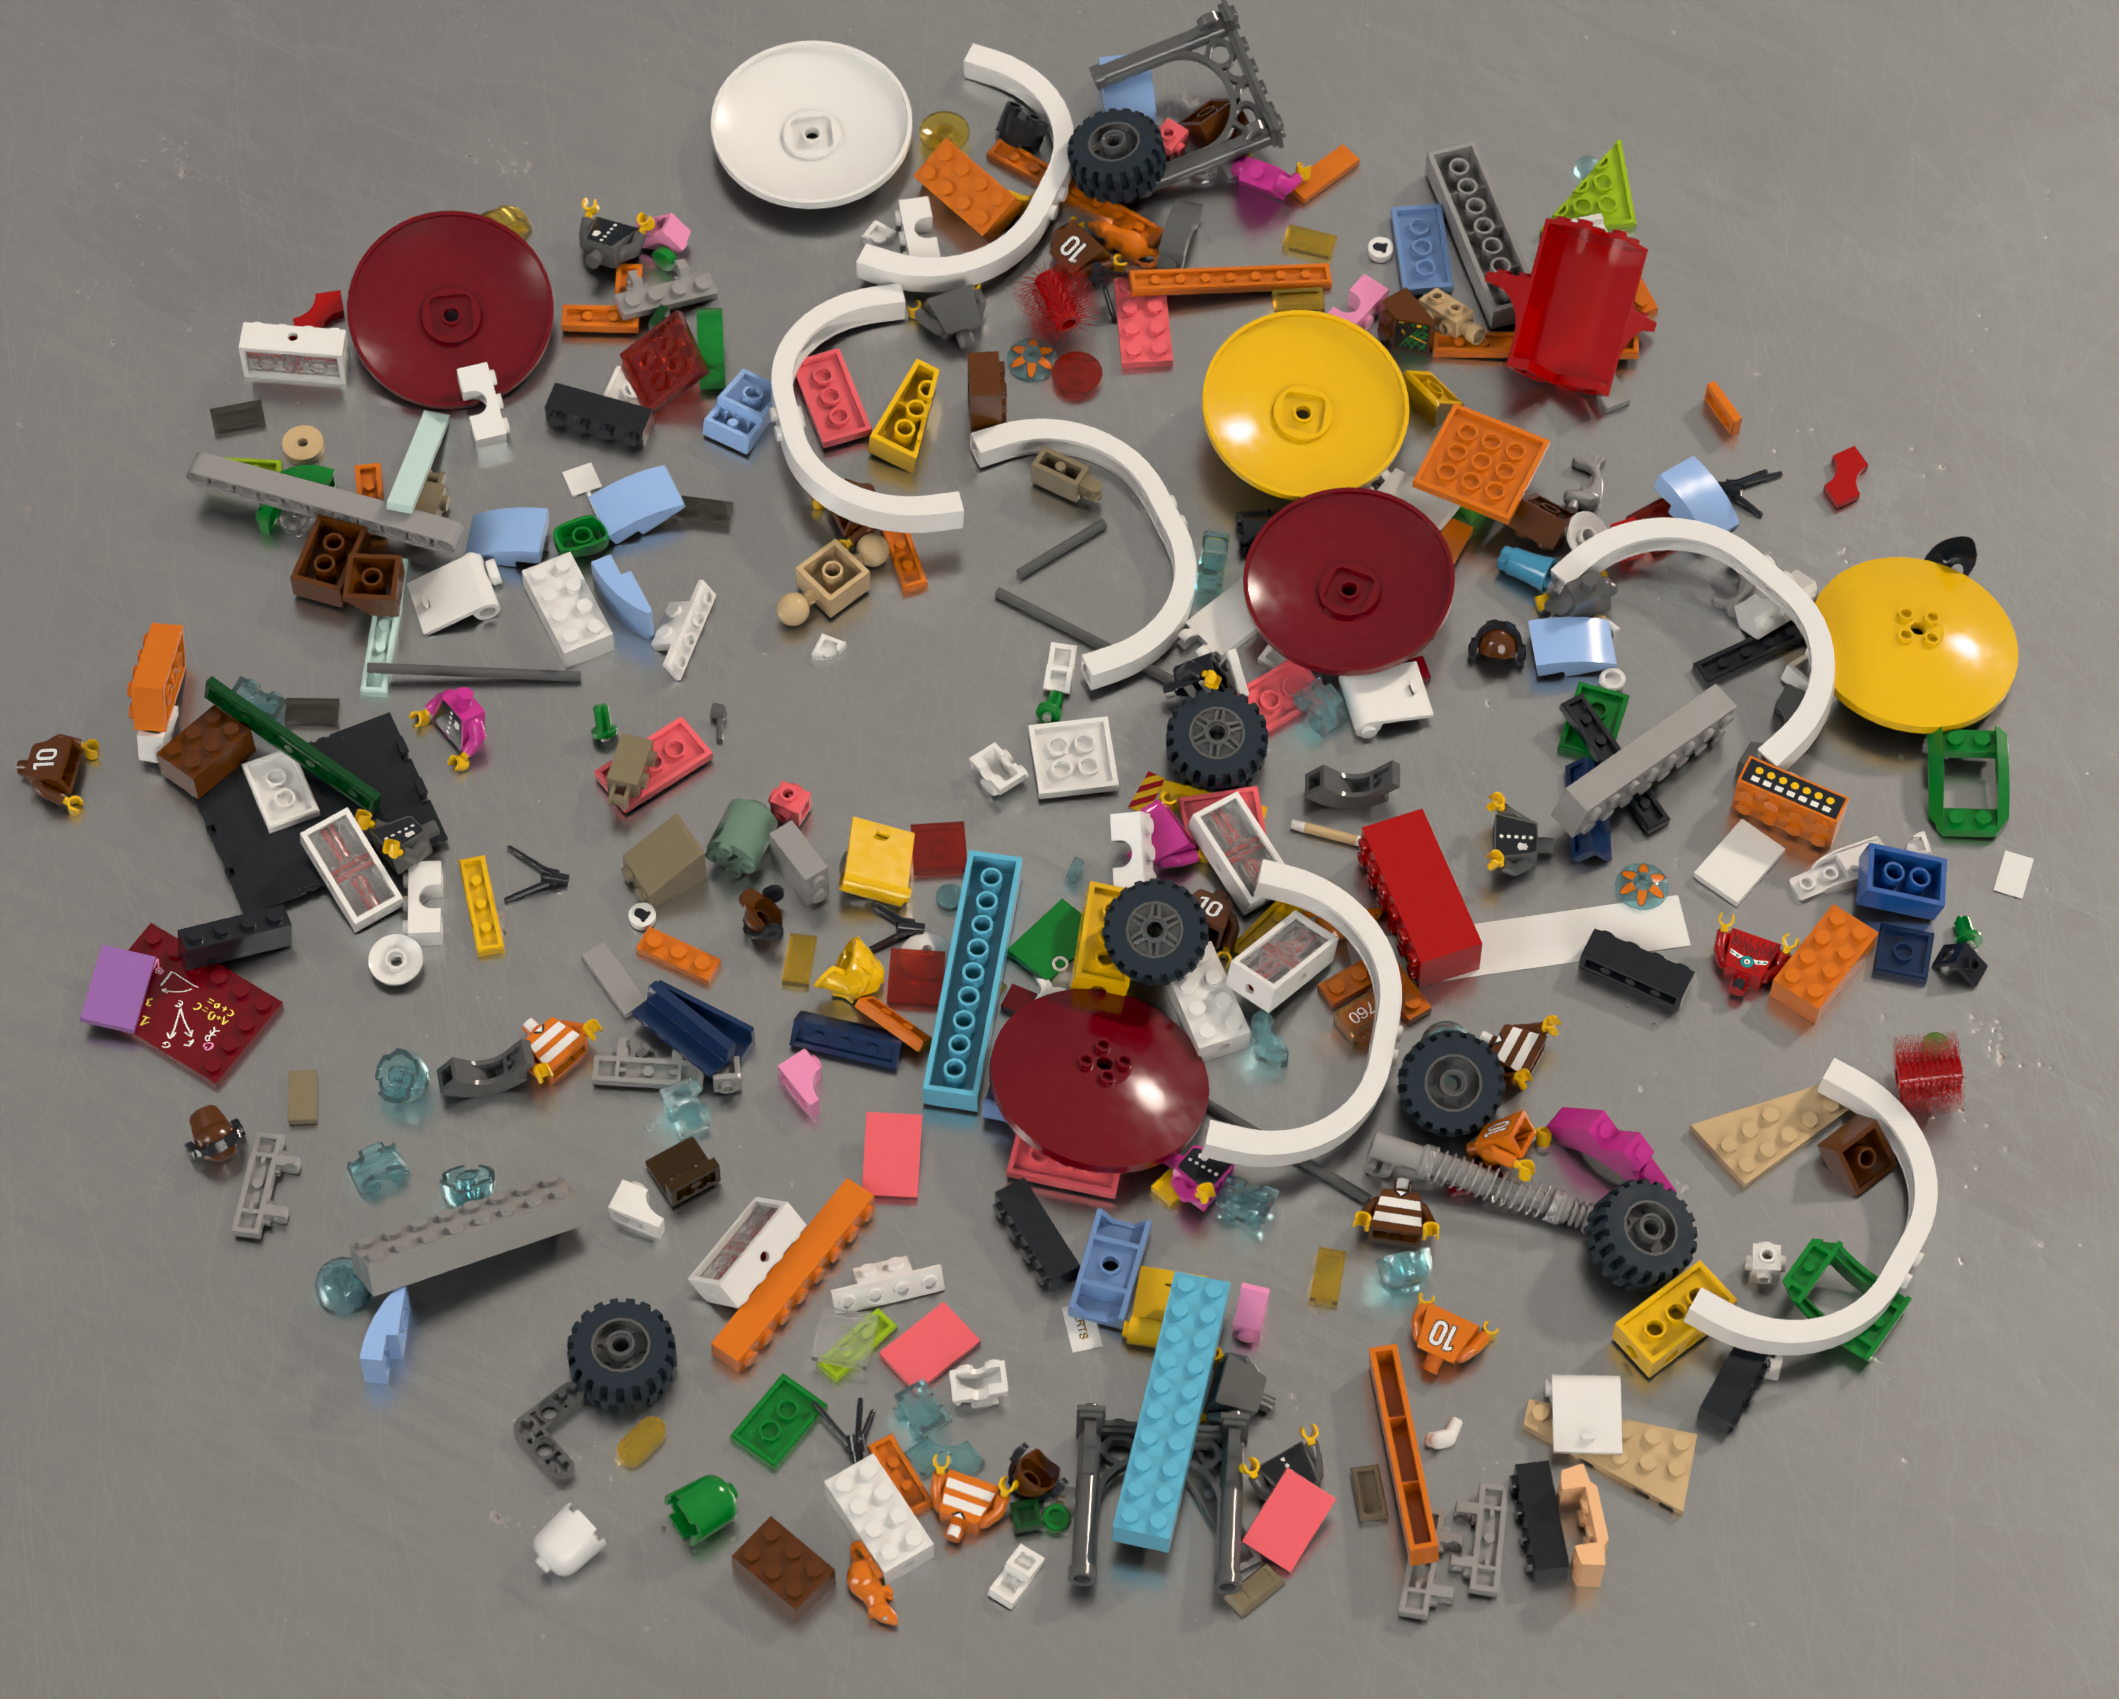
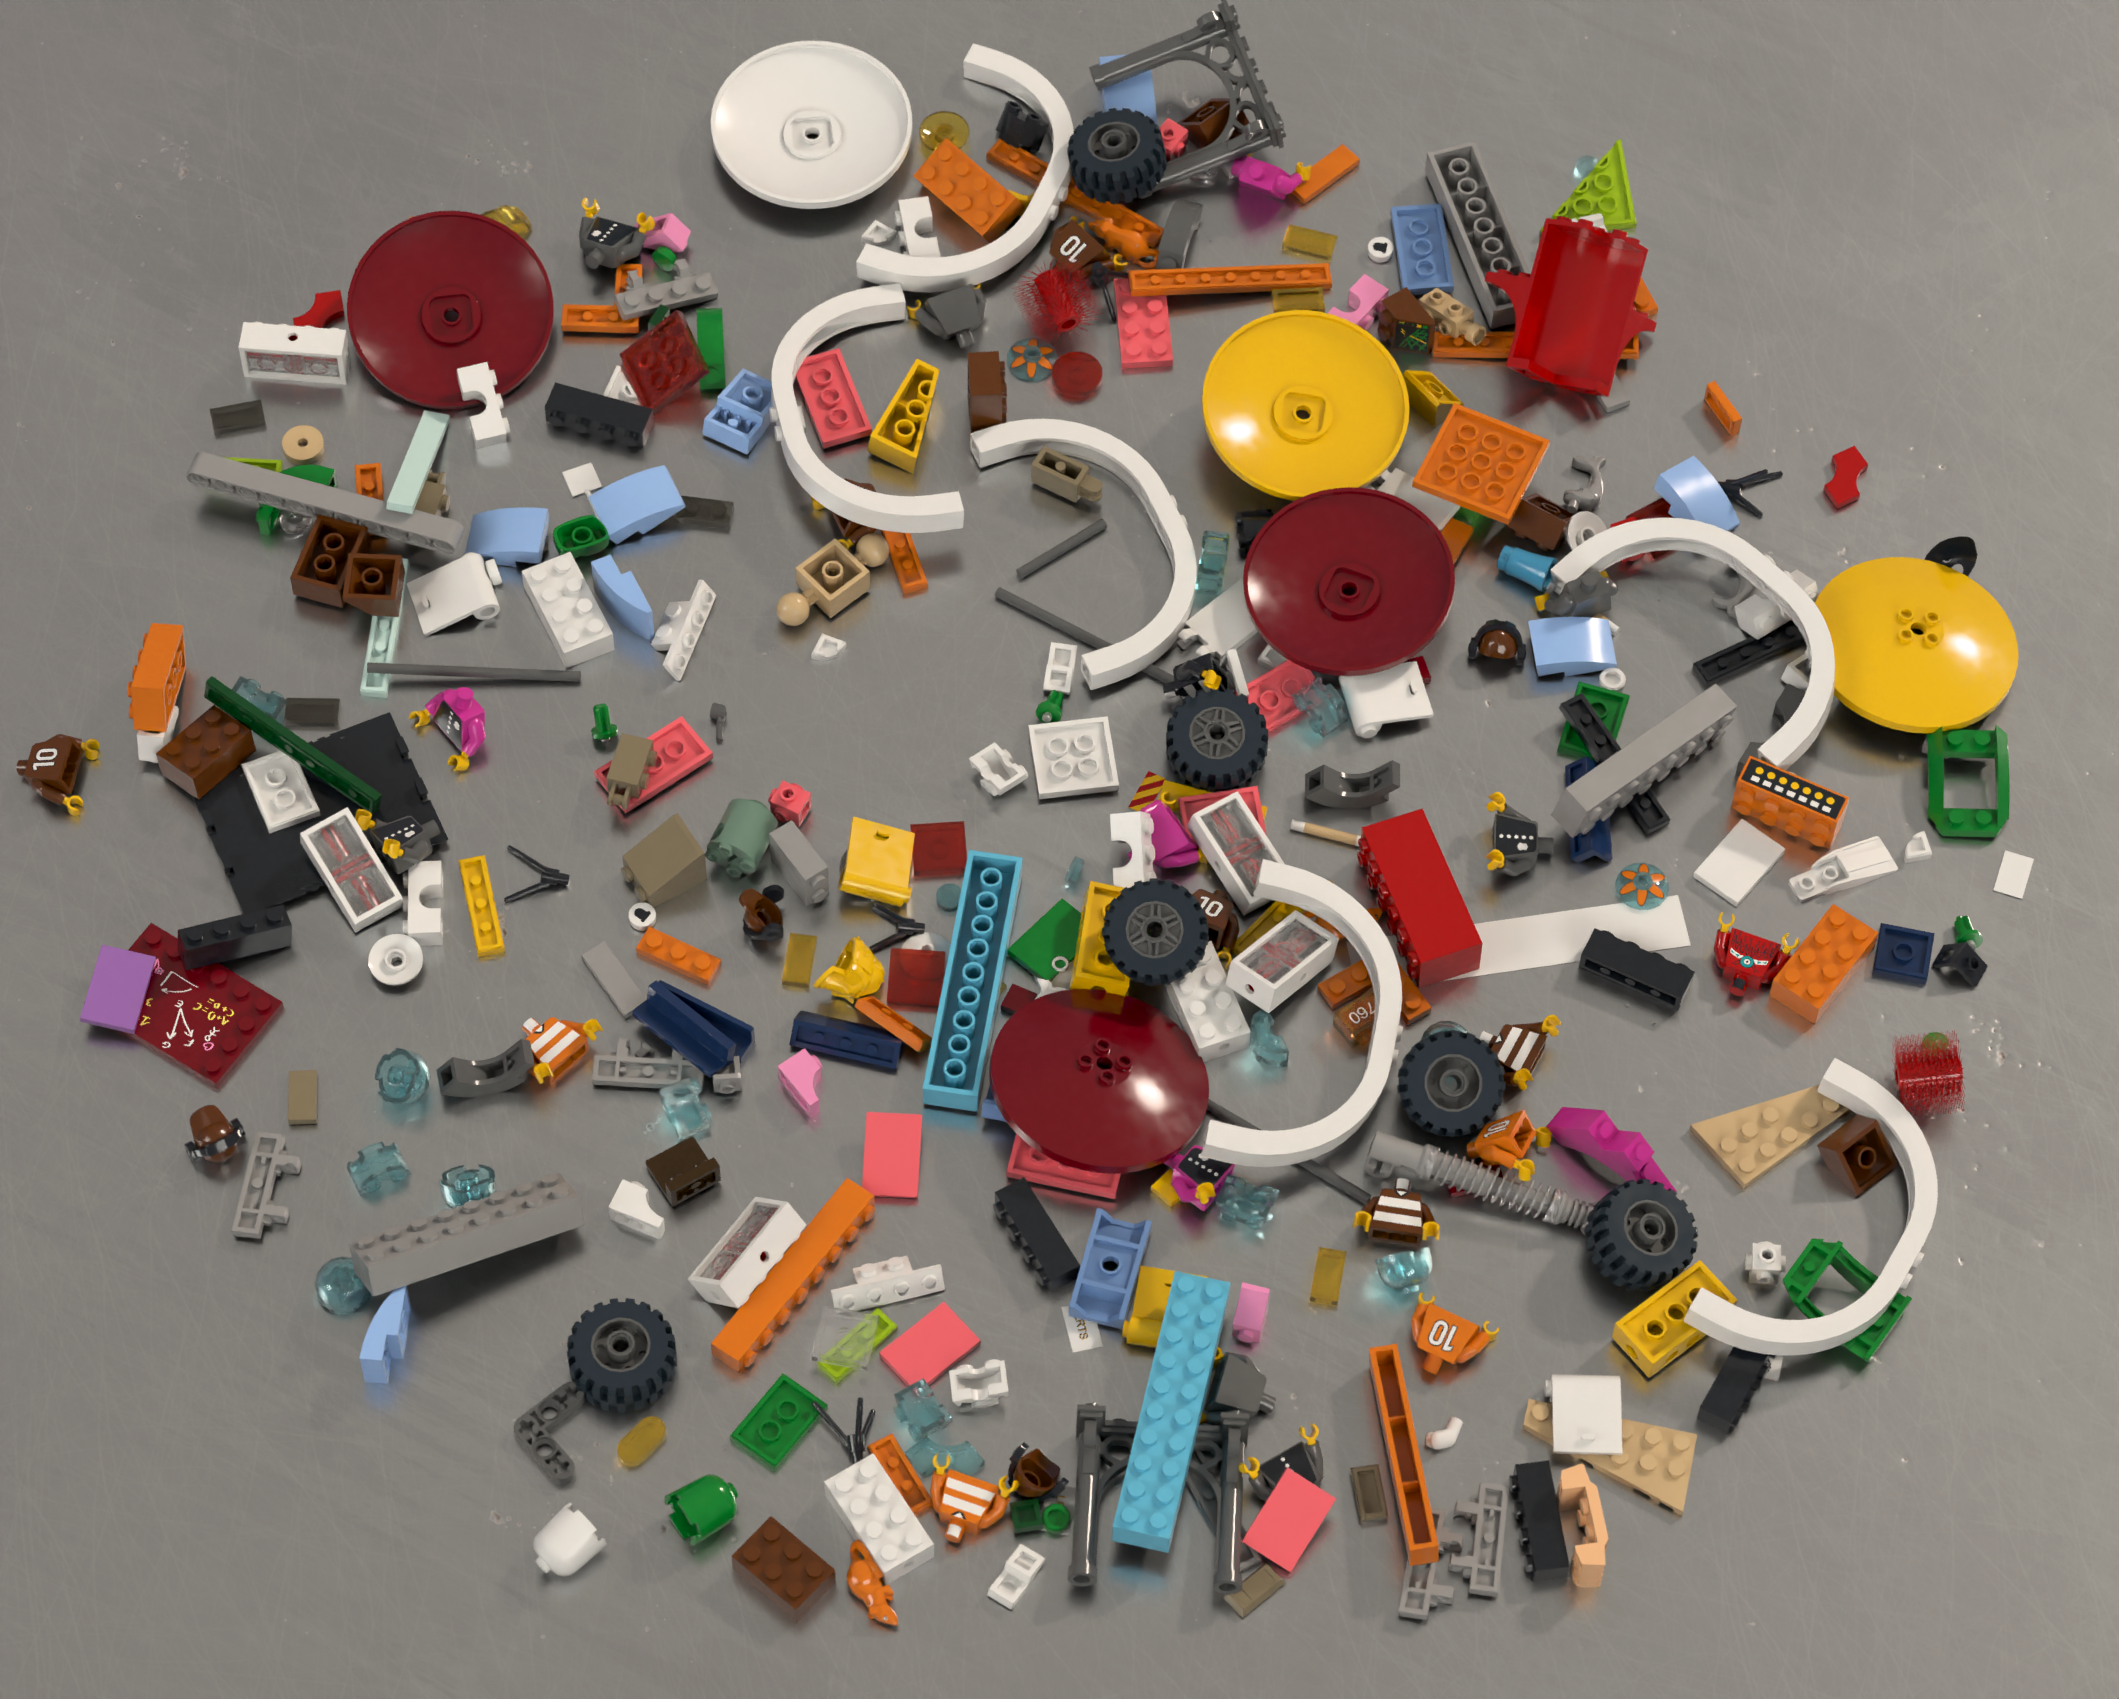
blue brick [1856,843,1947,921] -> none

